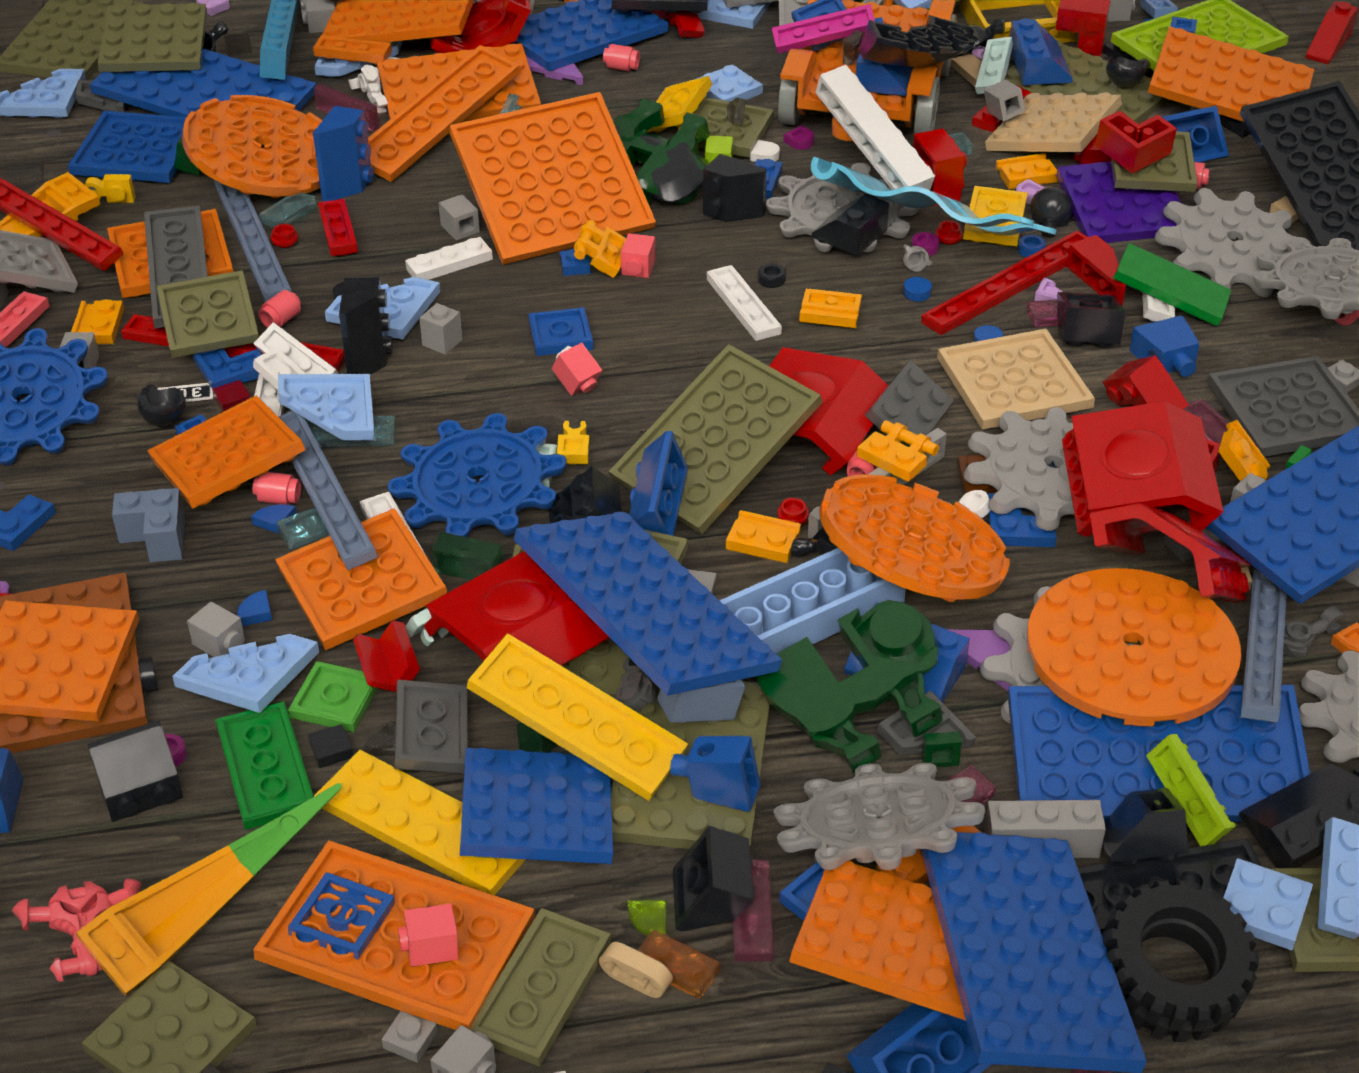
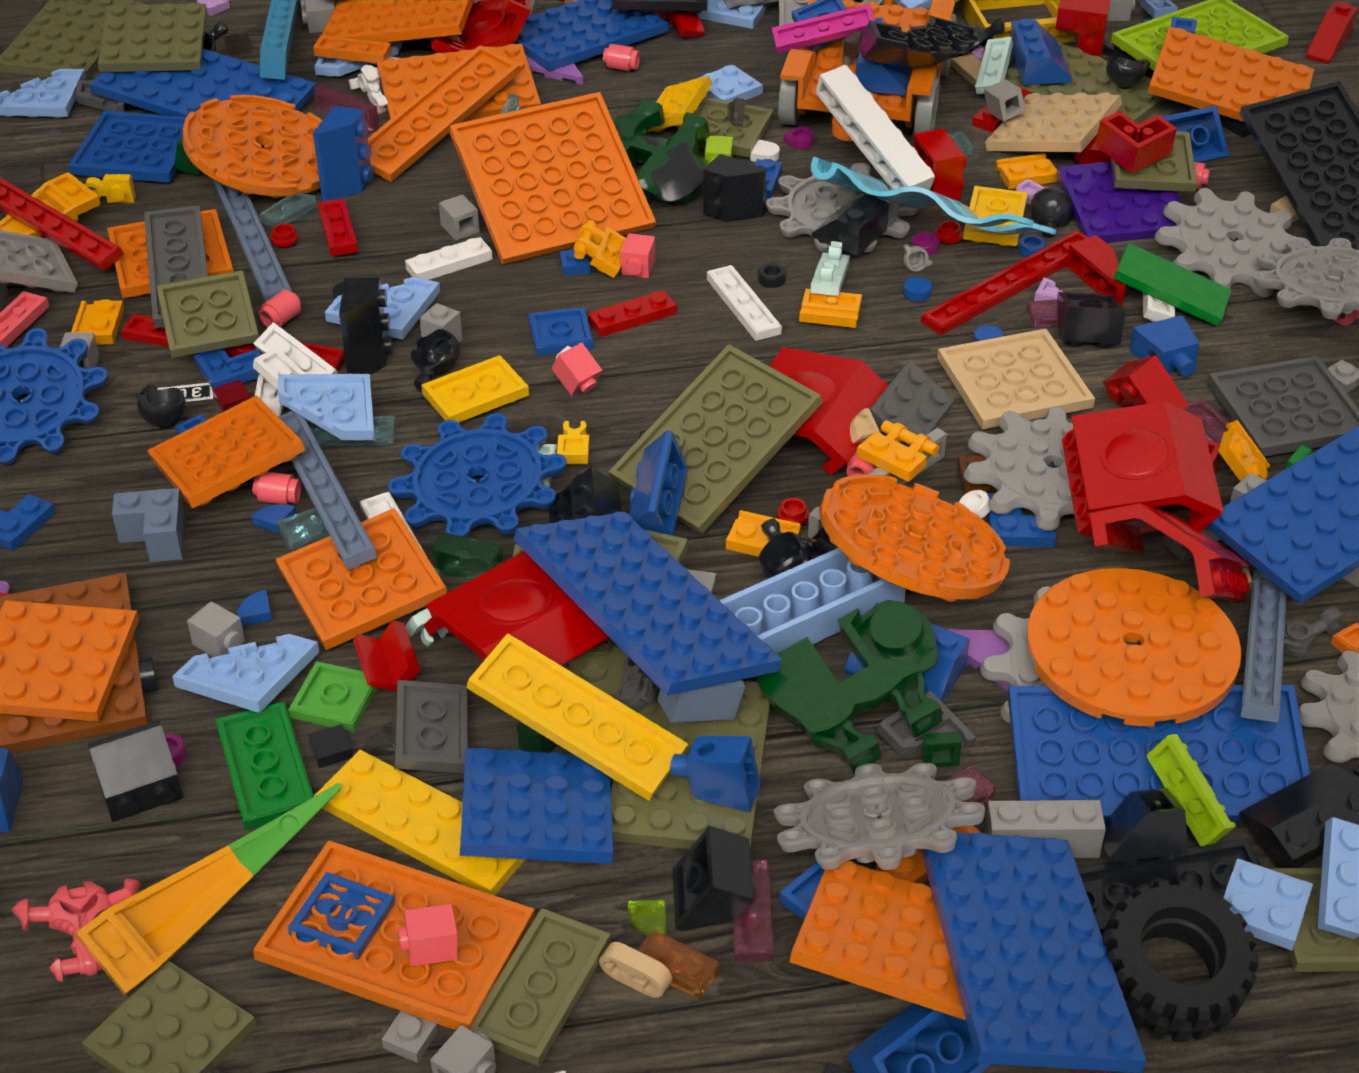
none -> black hair [411,329,460,393]
none -> yellow plate [421,355,529,423]
none -> red plate [588,290,677,338]
none -> black hair [759,518,812,579]
none -> light aqua plate [810,241,850,296]
none -> tan tile [850,408,881,444]

